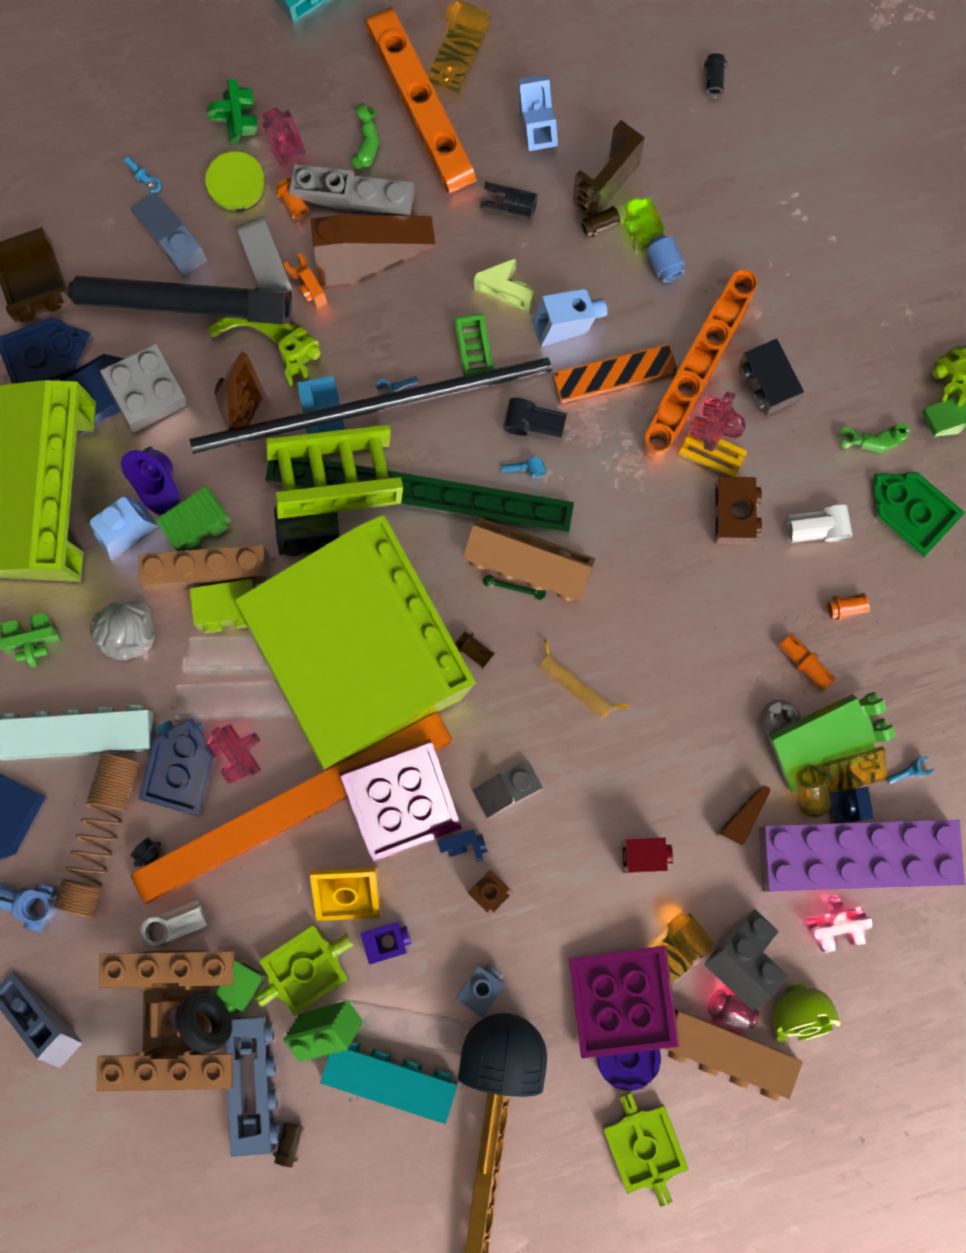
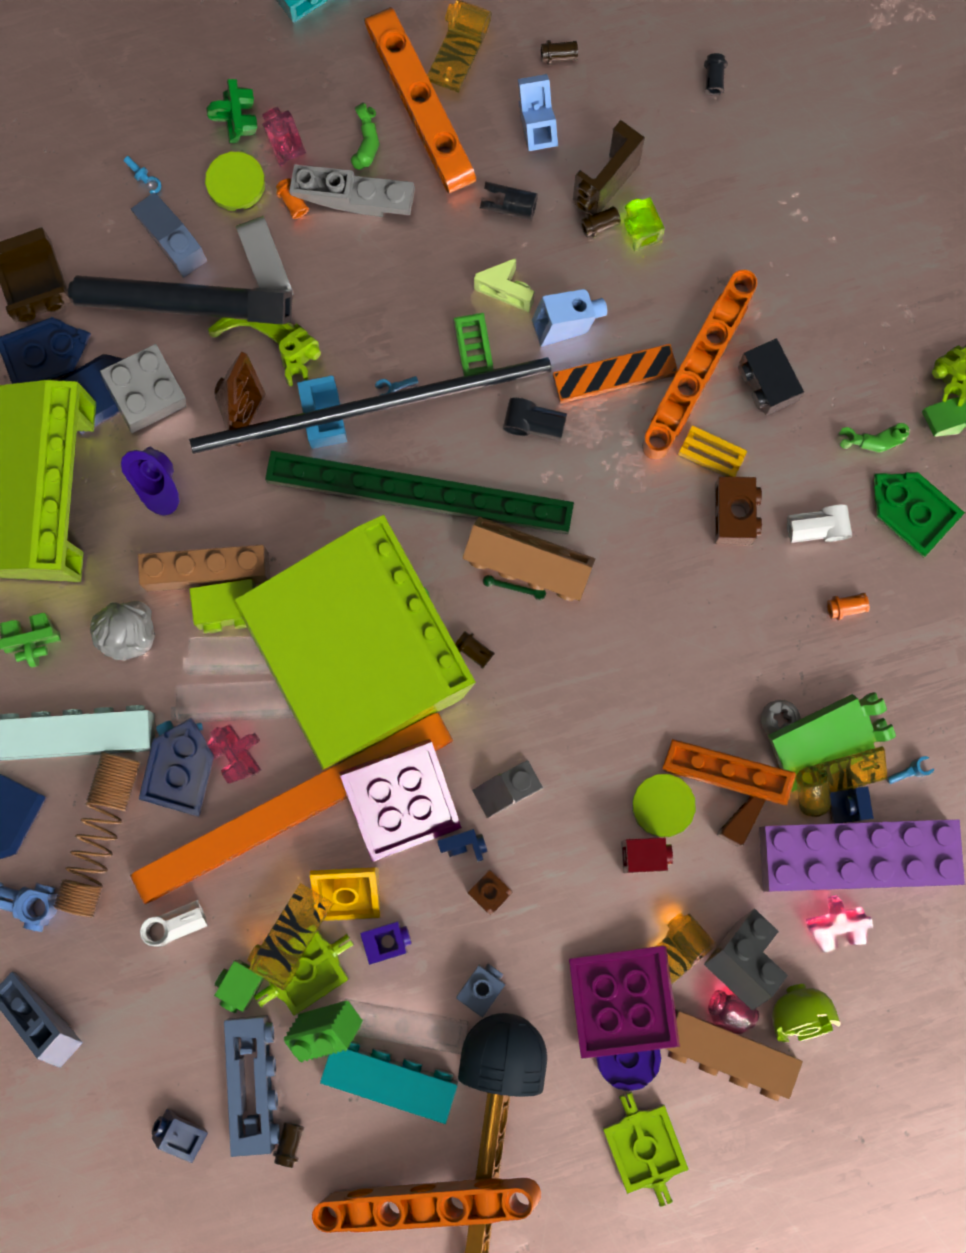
light blue torso [88,496,159,561] -> none
medium nougat piece [96,950,234,1091] -> none
black plate [130,837,162,867] -> none
bright green brick [156,486,232,551] -> none
black tyre [175,991,232,1053] -> none
lime fence [266,425,403,519] -> none
black brick [274,507,340,556] -> none
orange plate [284,253,327,309] -> none
reddish brown wedge [310,215,435,289] -> none
dark azure hand [502,457,546,478] -> none
yellow piece [538,639,630,719] -> none
medium blue brick [646,234,685,283] -> none
clear pink hips [690,391,746,452] -> none
orange pin [778,633,837,692] -> none
none -> dark blue bracket [152,1109,208,1163]
none -> clear yellow door [247,883,334,990]
none -> orange beam [312,1178,541,1233]
none -> dark brown pin [541,40,578,65]
none -> lime tile [632,774,696,837]
none -> orange tile [663,739,796,806]

